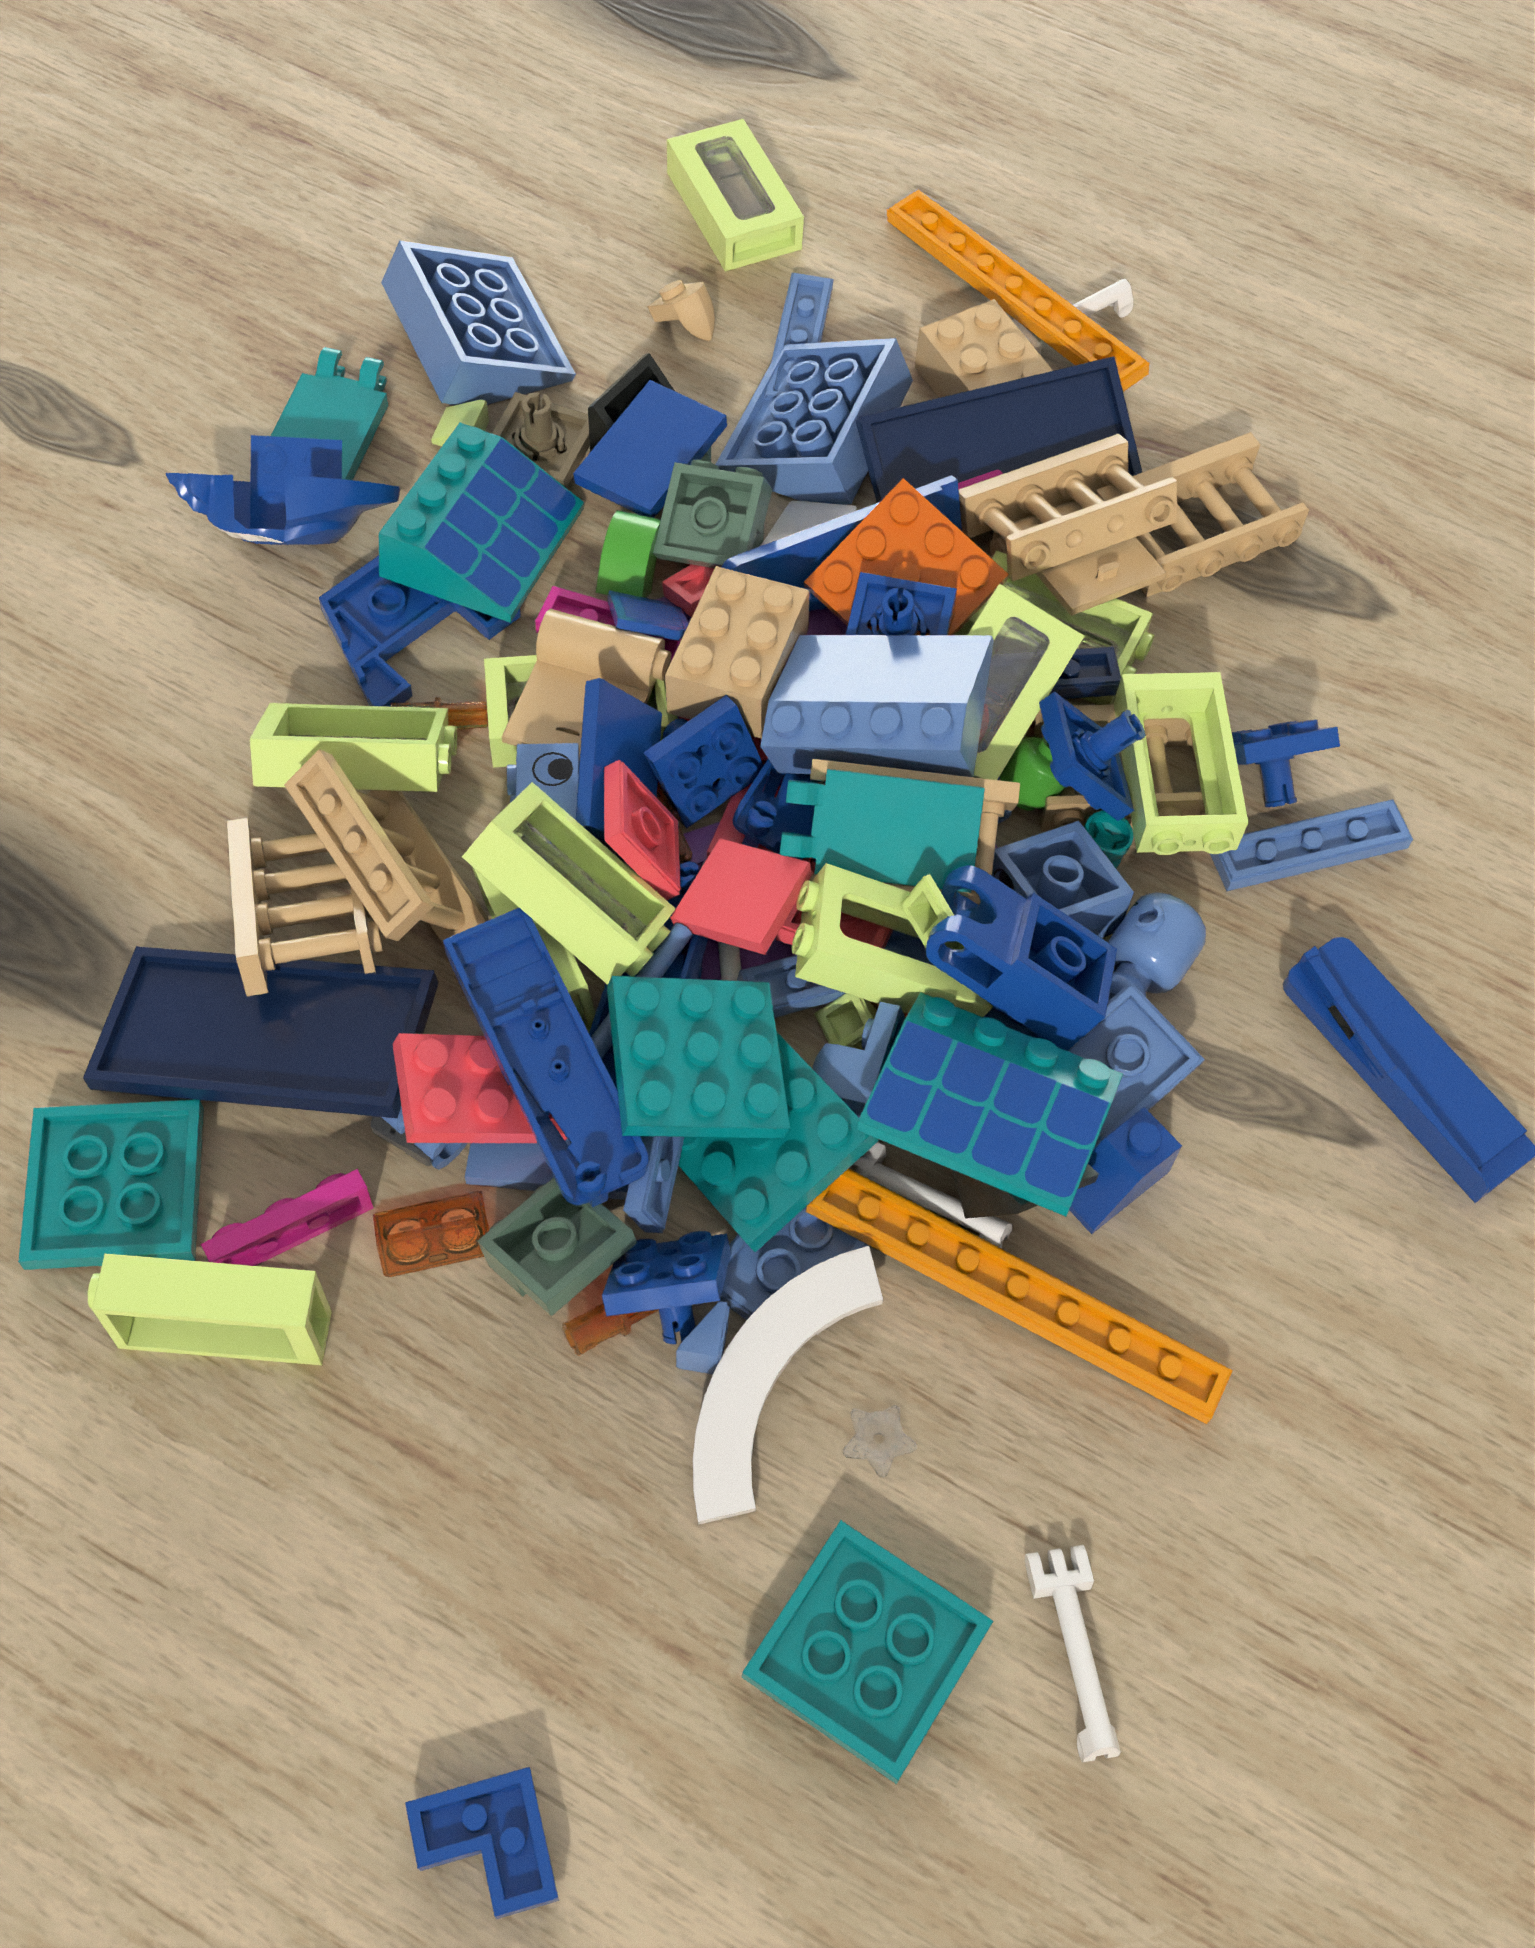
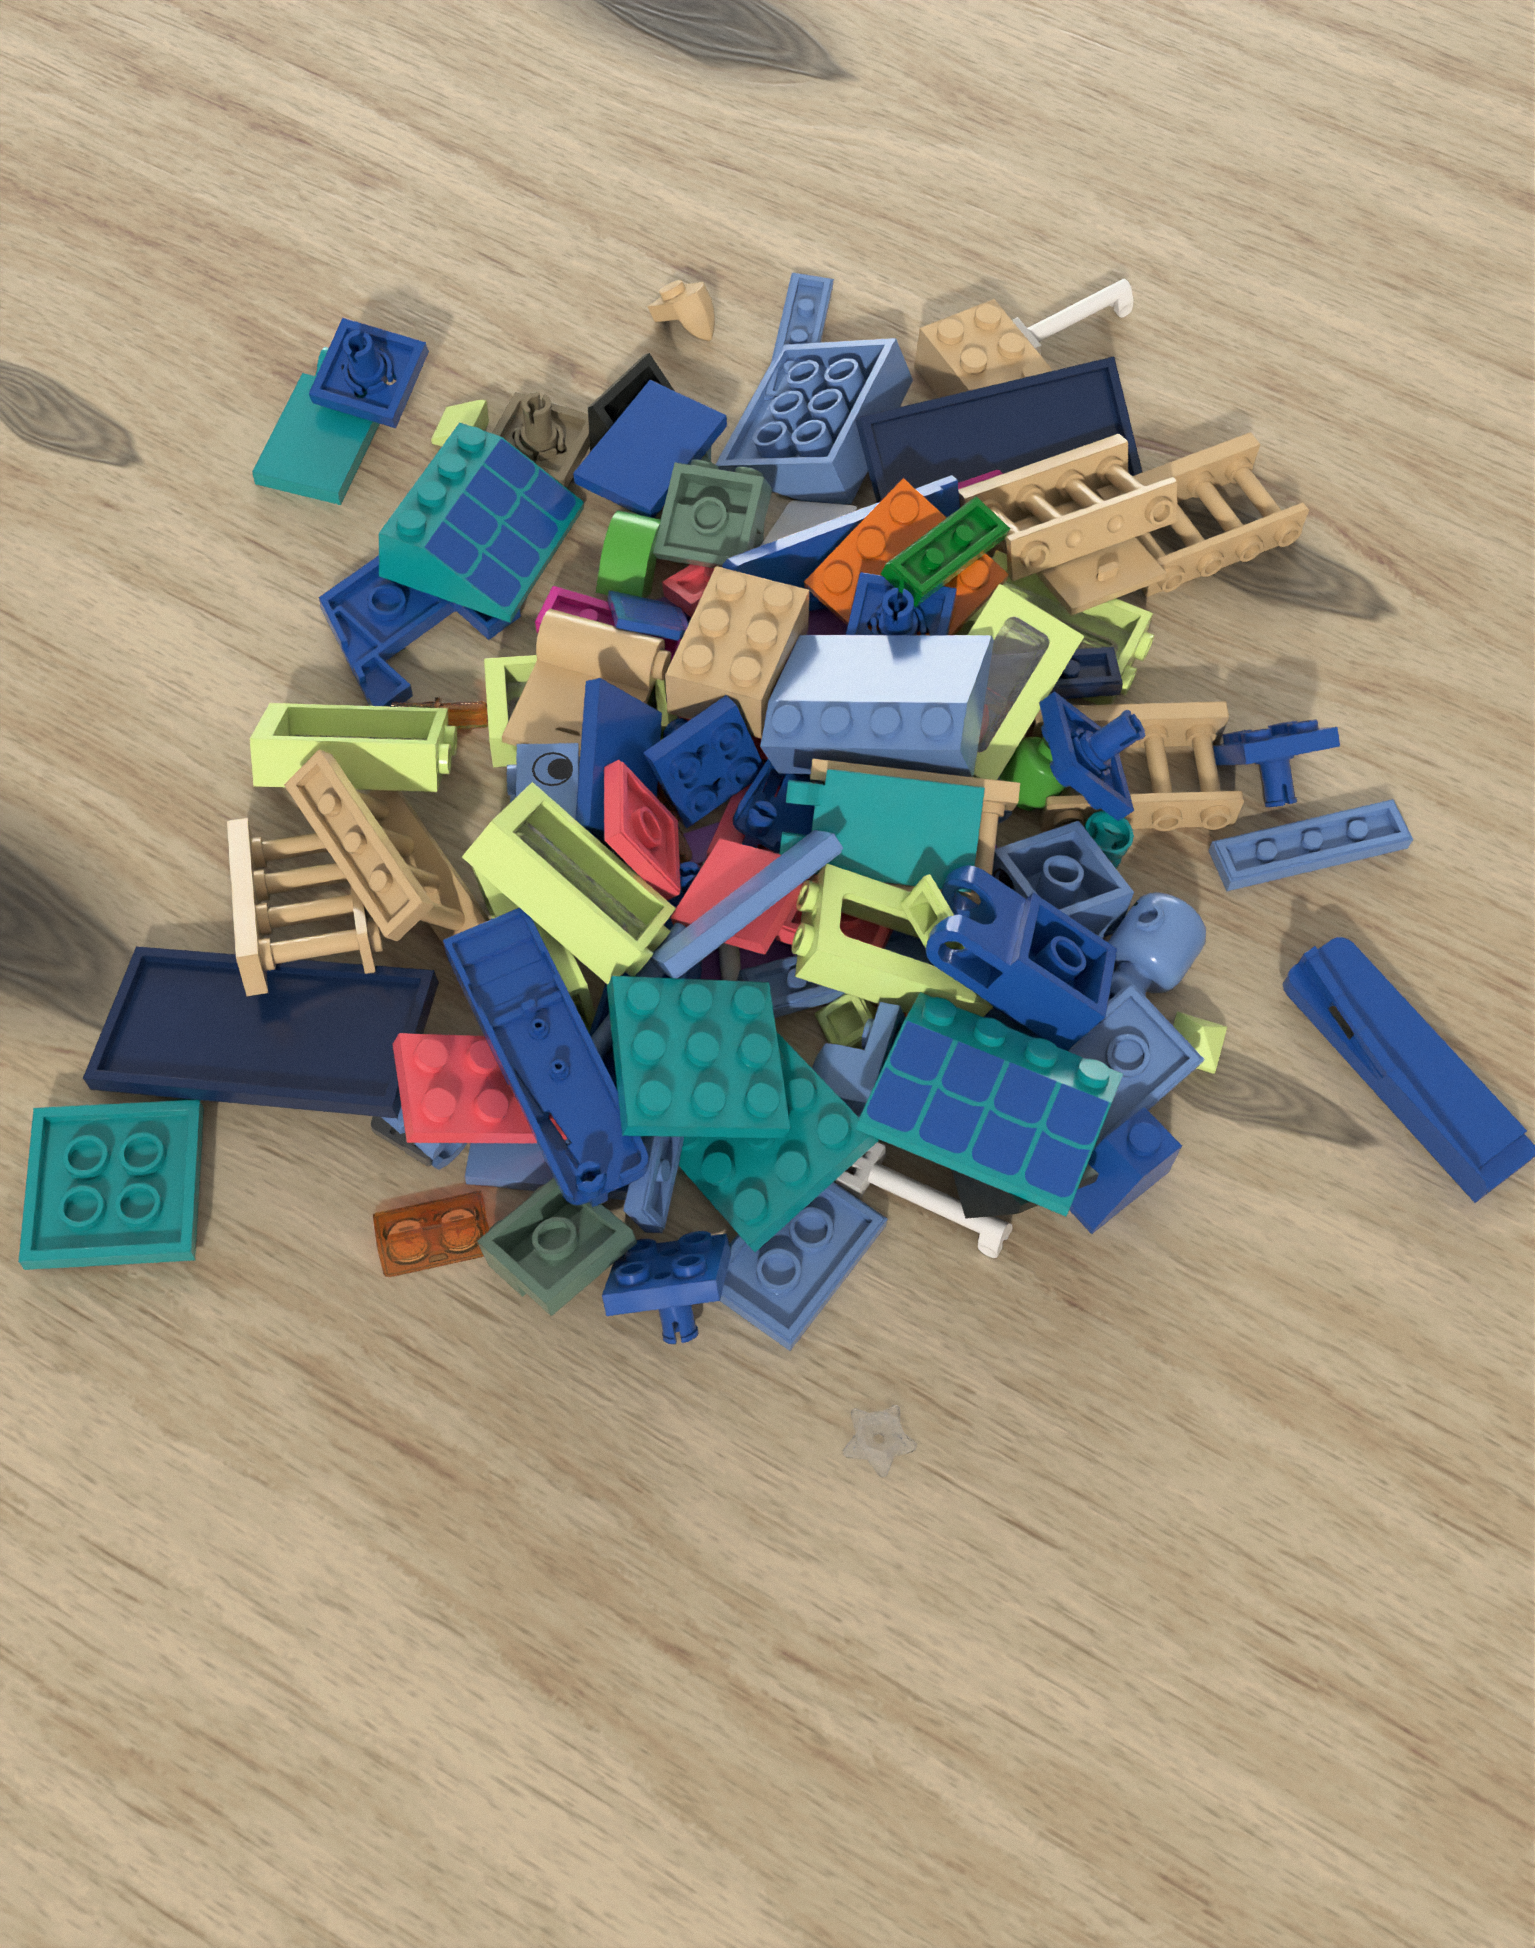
yellowish green piece [88,1254,332,1365] -> none
blue animal [165,435,401,545] -> none
dark pink plate [201,1169,374,1266] -> none
medium blue slope [381,240,576,405] -> none
blue plate [405,1767,559,1919] -> none
clear orange axle [562,1303,659,1356] -> none
yellowish green piece [667,119,804,271] -> none
medium blue slope [676,1301,730,1374] -> none
white tile [693,1246,883,1525] -> none
teal plate [741,1520,993,1784] -> none
light orange tile [805,1168,1233,1424] -> none
light orange tile [887,189,1150,392] -> none
white hinge [1025,1545,1121,1762] -> none
yellowish green piece [1113,672,1248,855] -> none
none -> blue plate [309,318,429,428]
none -> medium blue tile [650,830,844,979]
none -> green tile [881,496,1011,608]
none -> yellowish green slope [1173,1011,1227,1074]

